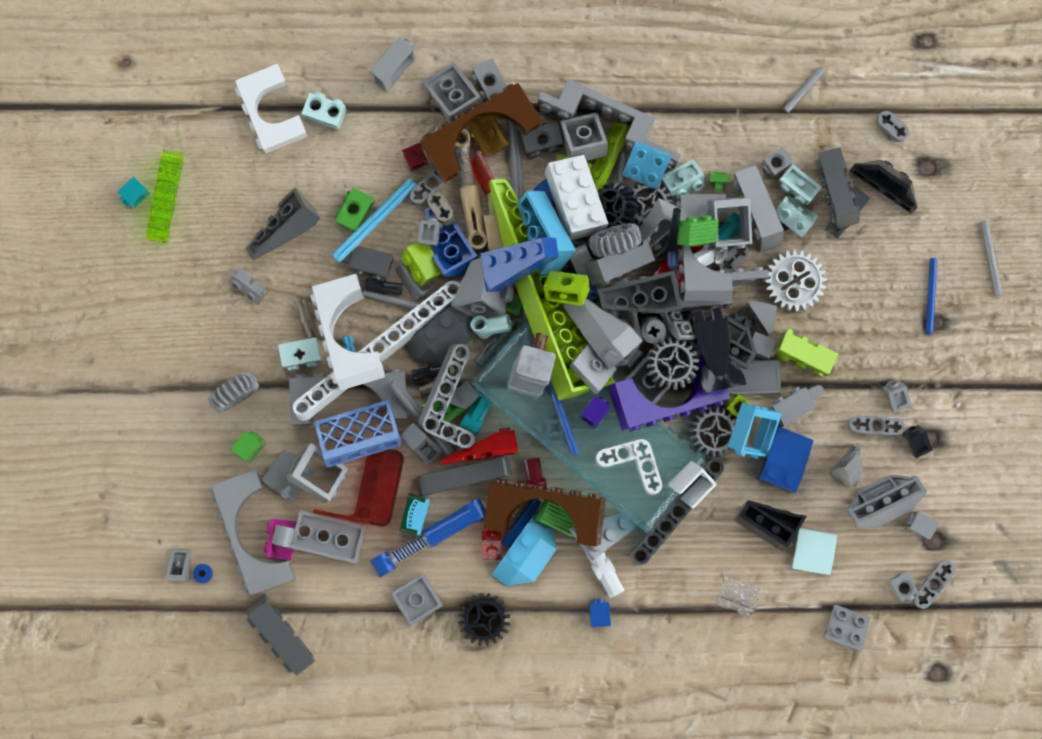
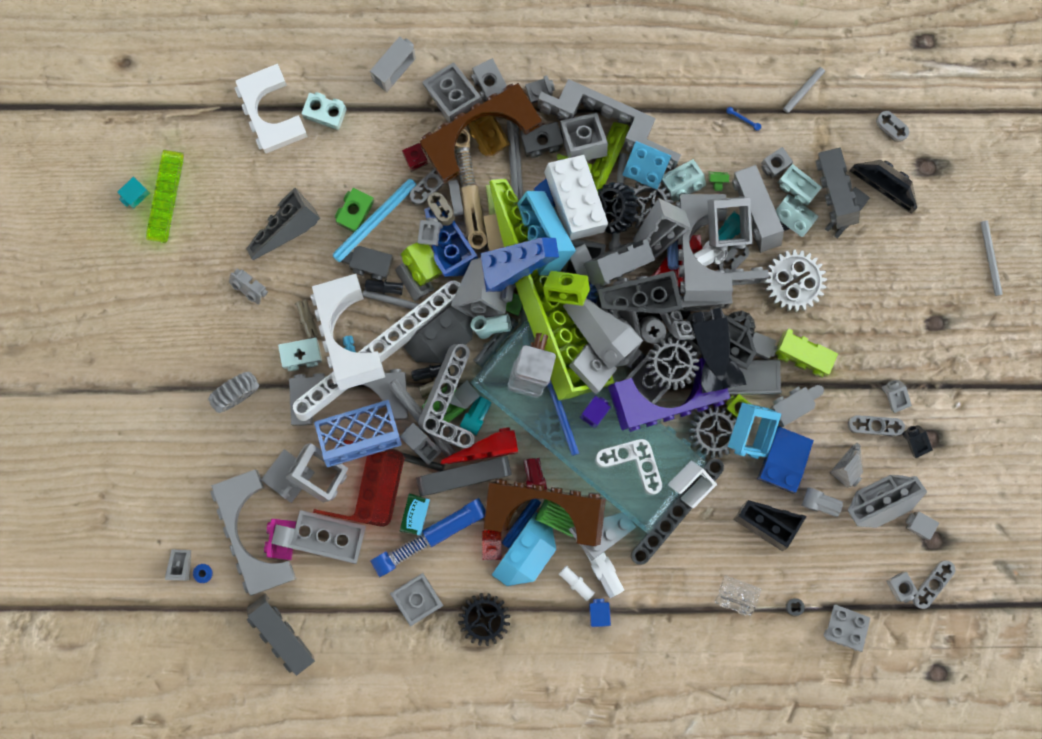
bright green brick [231,431,265,463] -> none
clear red slope [471,151,496,194] -> none
light grey gear [589,223,642,257] -> none
black bar [667,208,681,252] -> none
bright green brick [677,214,719,247] -> none
light grey slope [746,300,777,336] -> none
light aqua slope [792,528,837,575] -> none
blue bar [926,258,938,334] -> none
none -> pearl dark grey bar [387,449,445,472]
none -> light grey beam [448,180,464,216]
none -> light grey bracket [525,75,555,104]
none -> white pin [558,566,595,601]
none -> blue hinge [726,107,761,131]
none -> dark grey bush [786,598,805,616]
none -> light grey piece [801,487,843,517]

